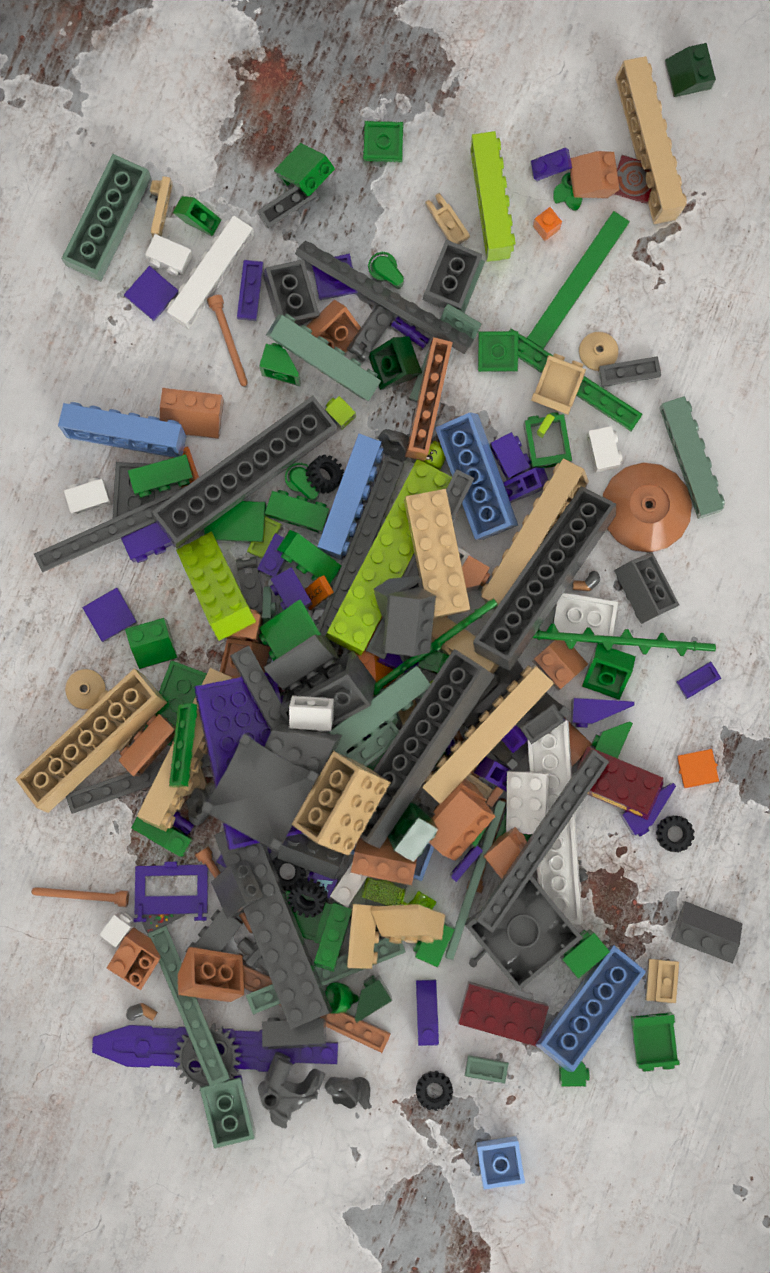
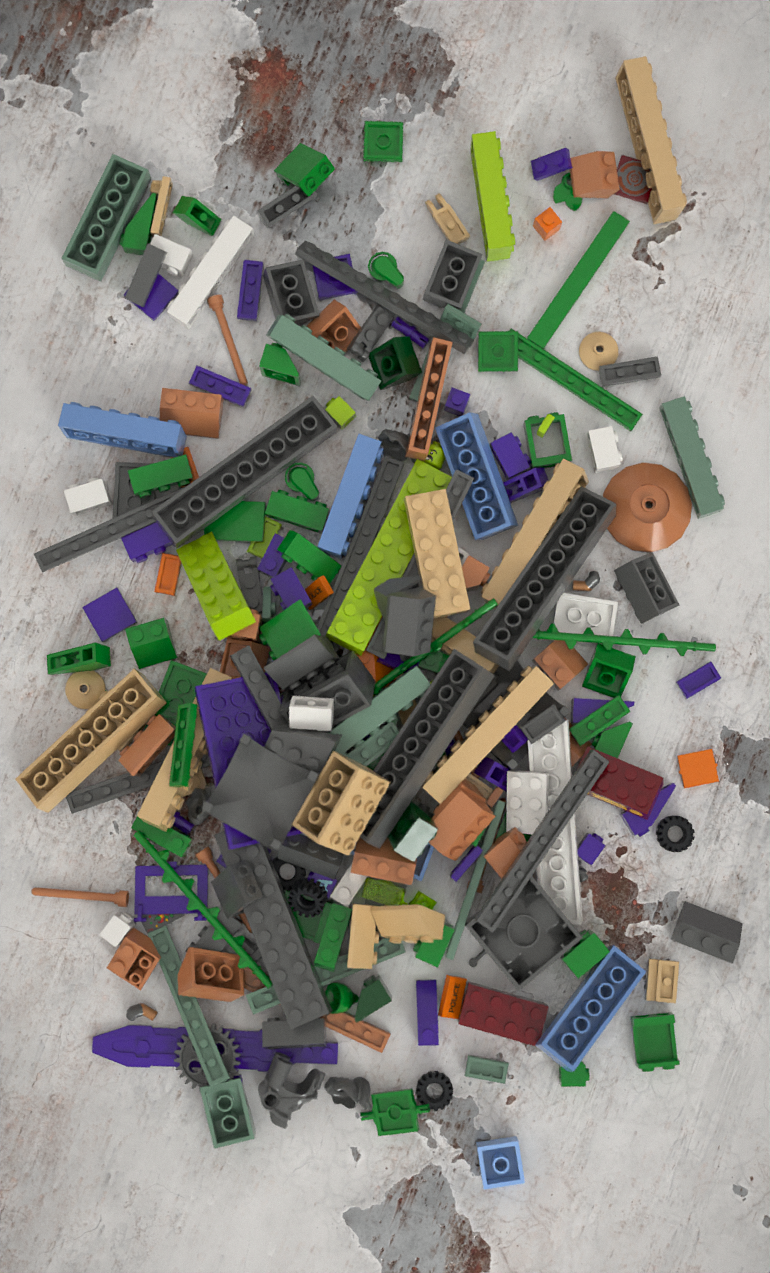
black tyre [305,454,344,494] -> none
tan panel [531,353,586,415] -> none
dark green slope [665,43,716,97] -> none
none -> green slope [47,643,111,675]
none -> green slope [120,193,158,256]
none -> dark grey tile [125,243,167,307]
none -> green plant [133,830,273,989]
none -> orange tile [154,553,182,596]
none -> dark purple plate [189,365,252,408]
none -> green plate [360,1088,430,1136]
none -> orange tile [438,975,467,1019]
none -> dark purple brick [444,387,470,417]
none -> green tile [569,695,631,746]
none -> dark purple brick [577,833,606,866]

